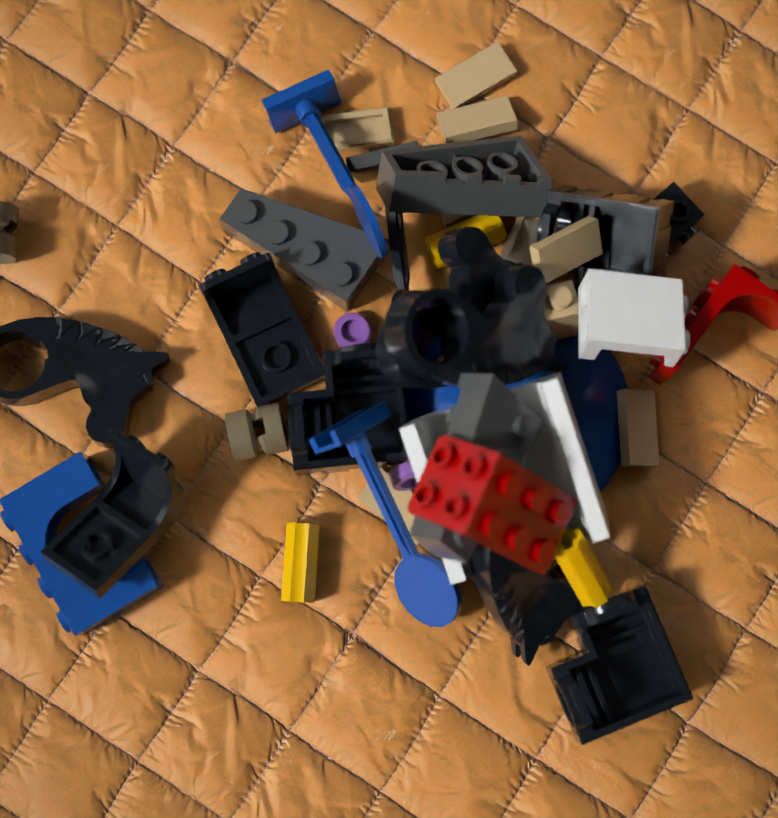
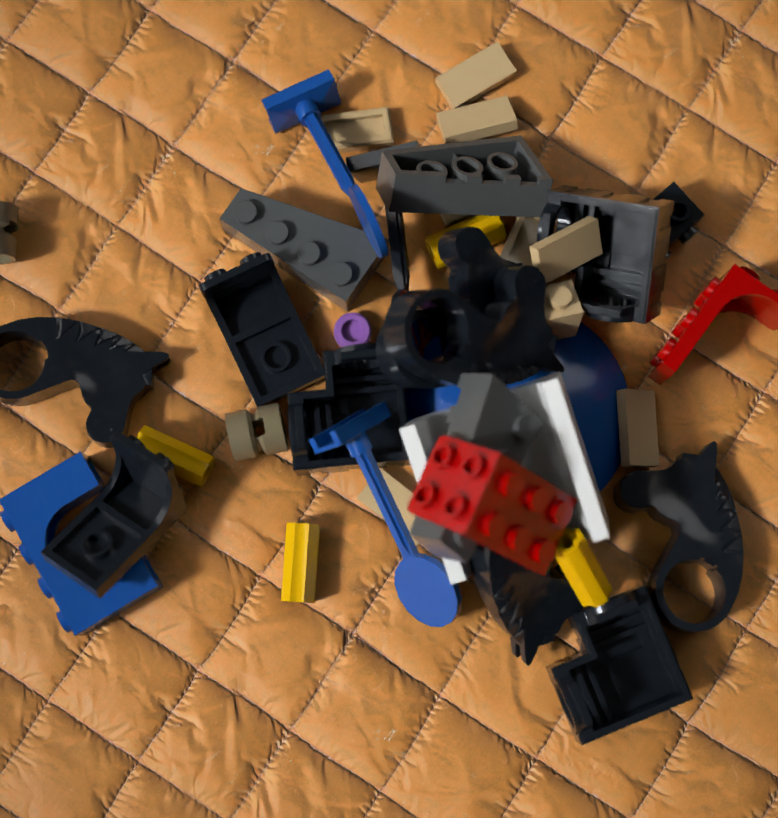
medium lavender tile [388,461,417,491] -> none
white panel [578,269,690,367] -> none
none -> yellow axle [137,425,216,487]
none -> black animal [613,441,744,633]

